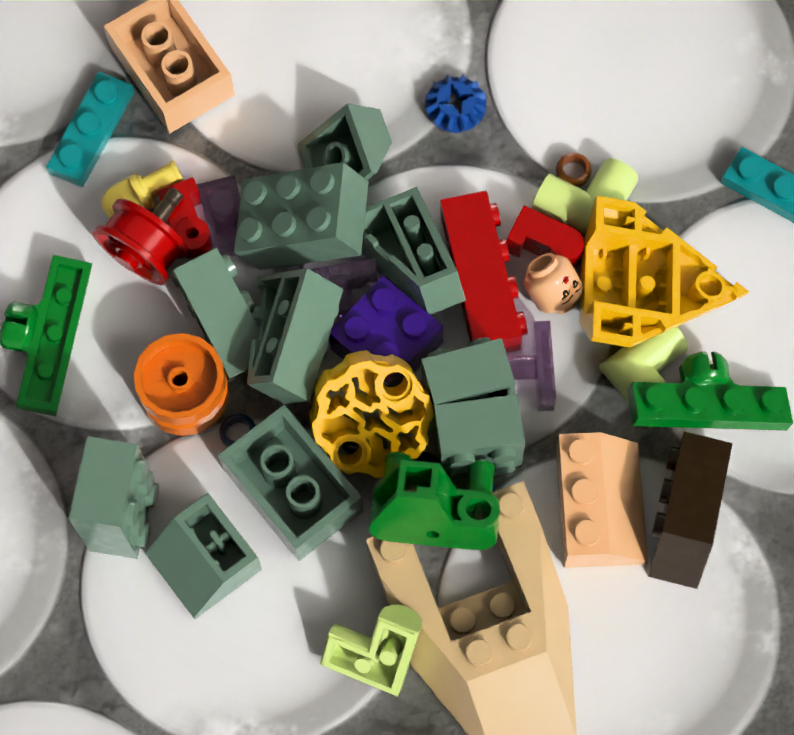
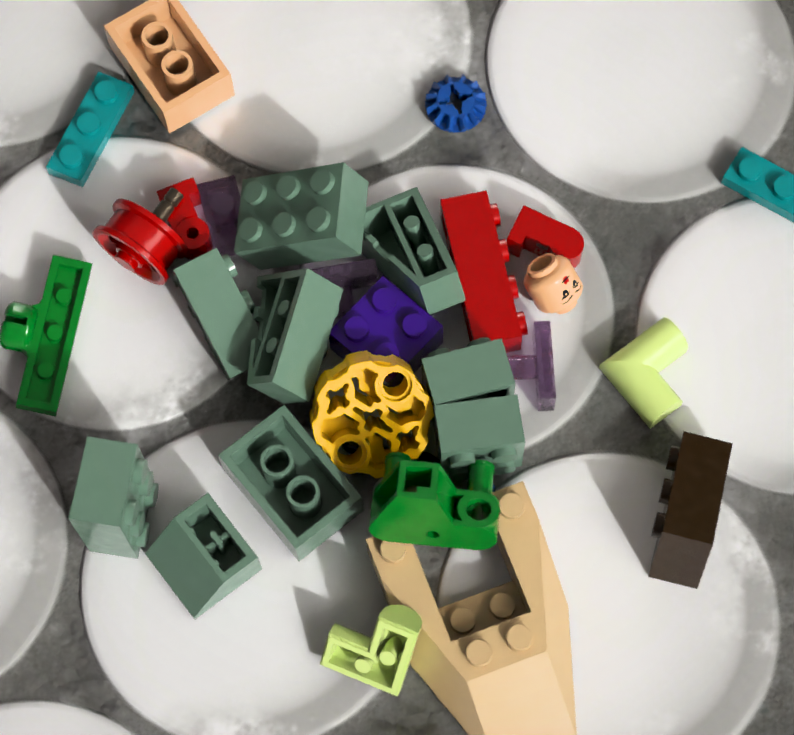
light yellow arm [102,160,184,218] -> none
orange wheel [134,333,229,436] -> none
dark blue piece [219,413,256,447] -> none
sand green slope [298,104,392,180] -> none
yellowish green brick [532,158,638,237] -> none
dark orange piece [555,152,592,187] -> none
light nougat slope [556,432,648,568] -> none
yellow wedge [579,196,749,347] -> none
green plate [627,351,793,431] -> none

